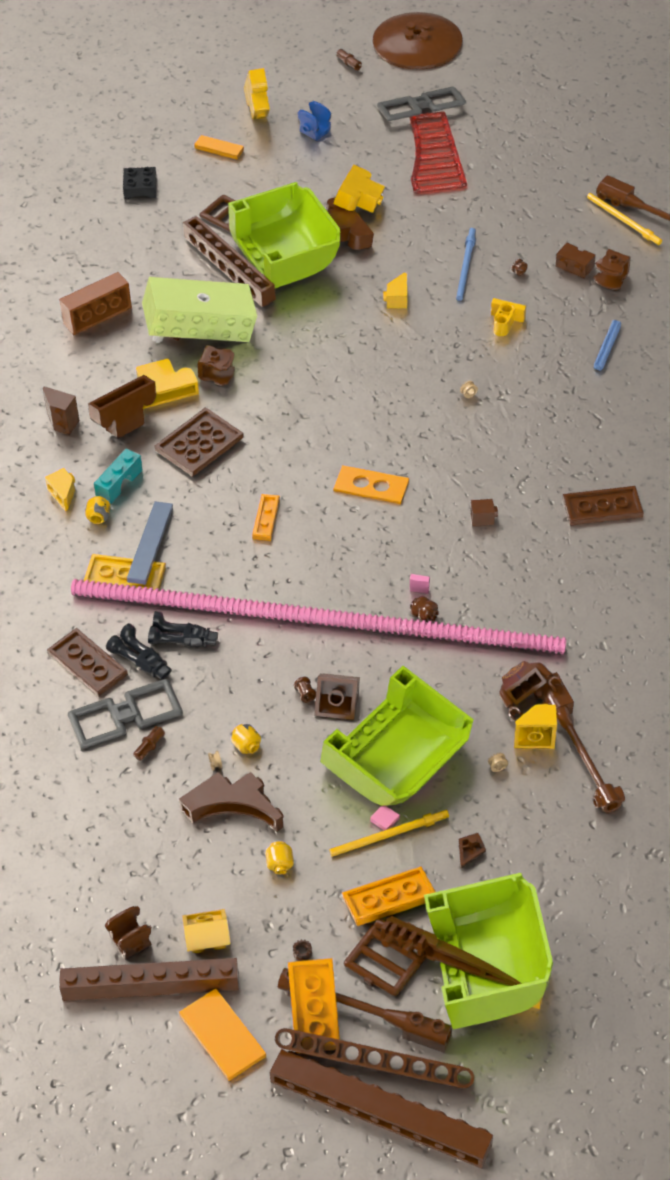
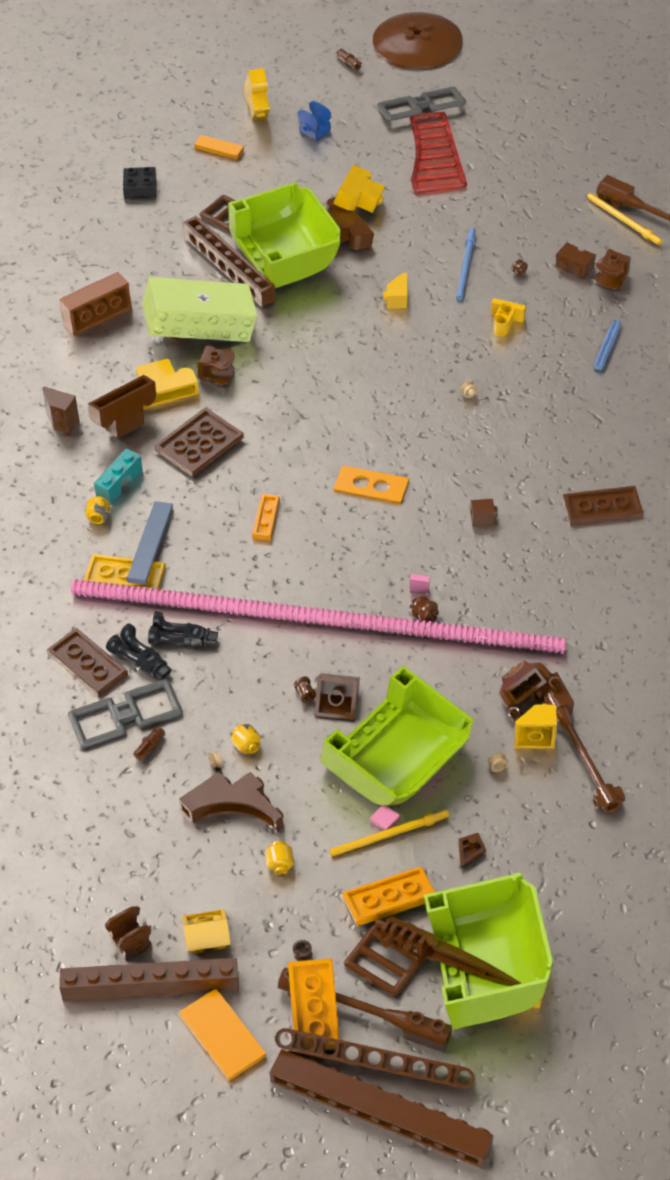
yellow slope [45,468,76,511] -> none

